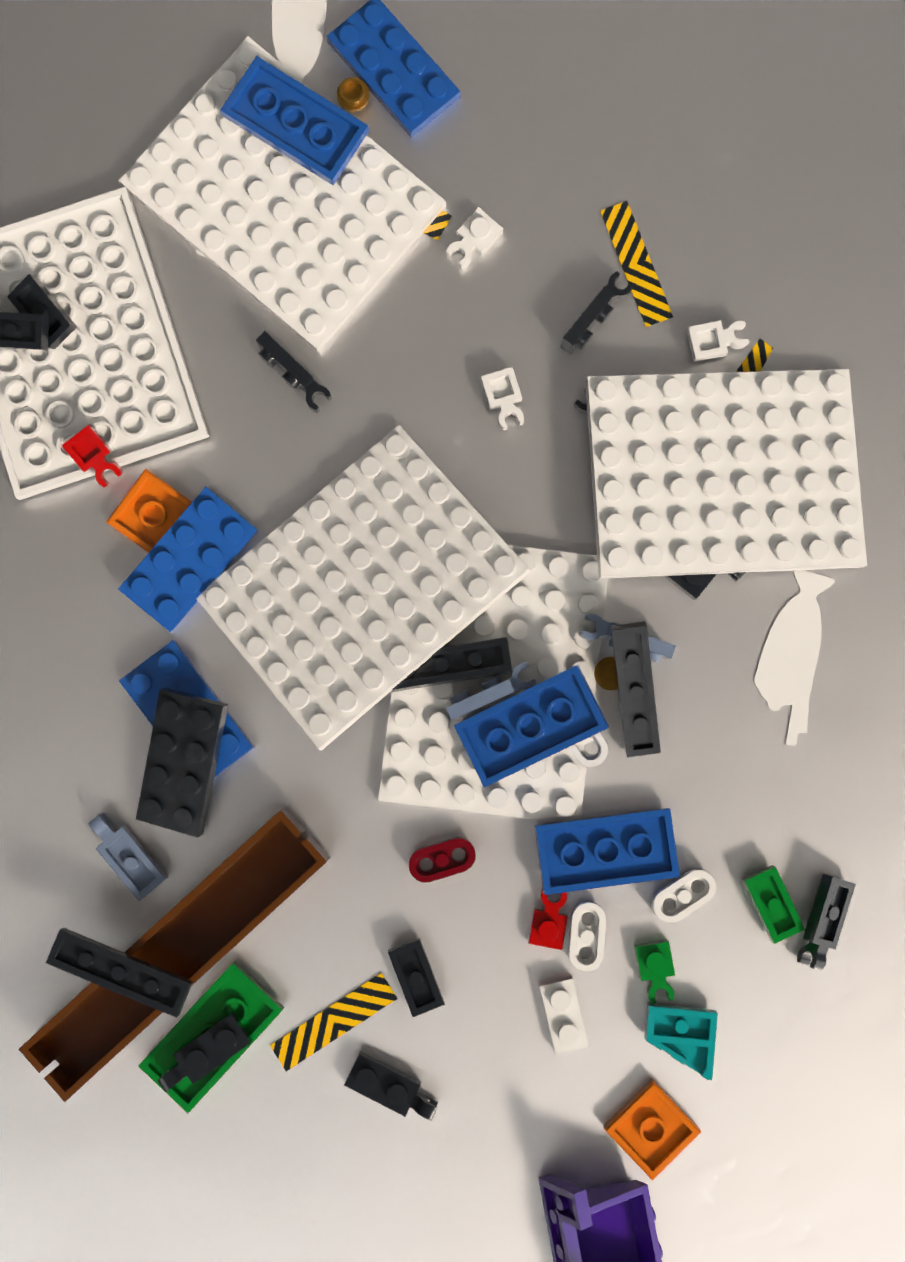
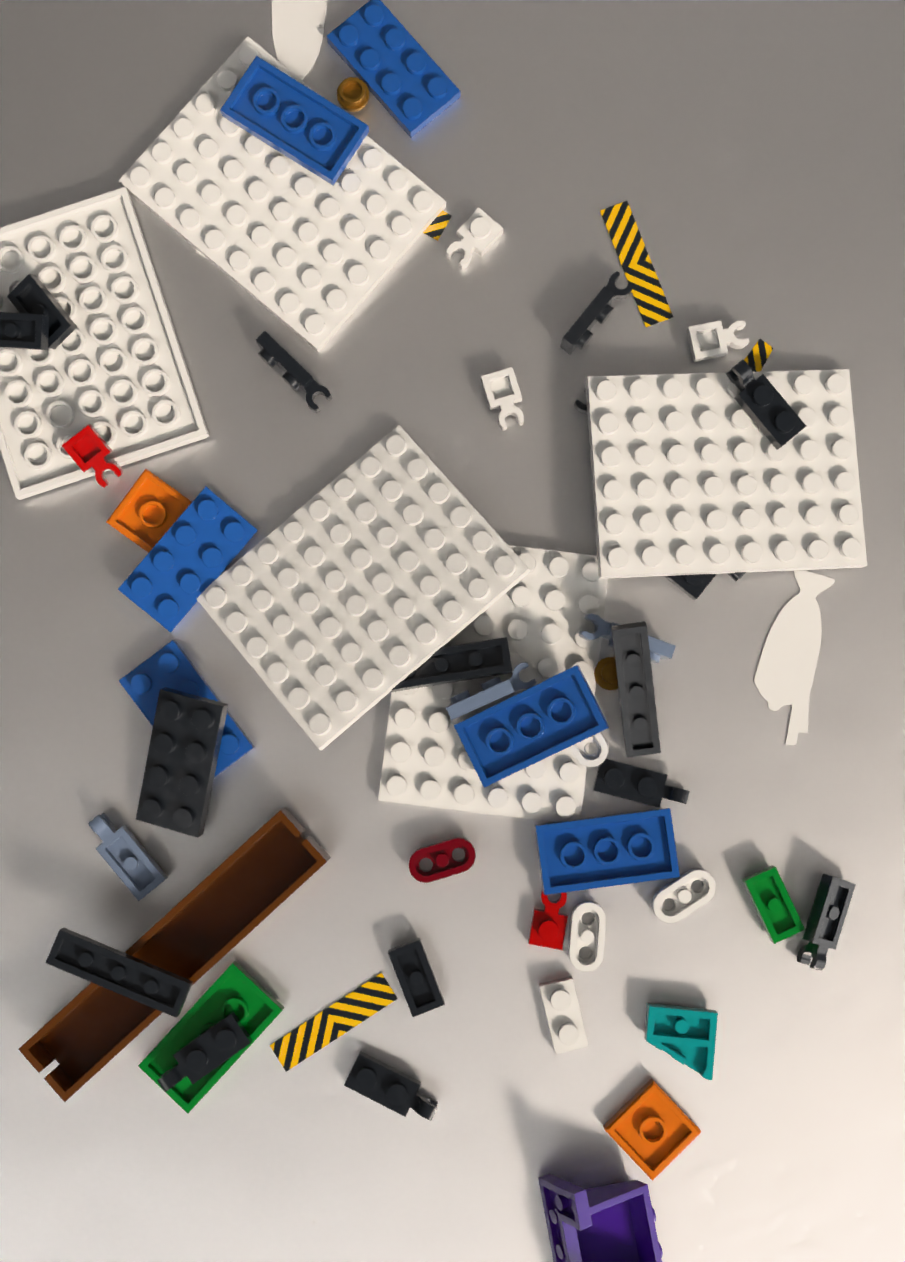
green plate [634,939,675,1004] -> none
none -> black plate [593,759,690,808]
none -> black plate [726,359,806,450]

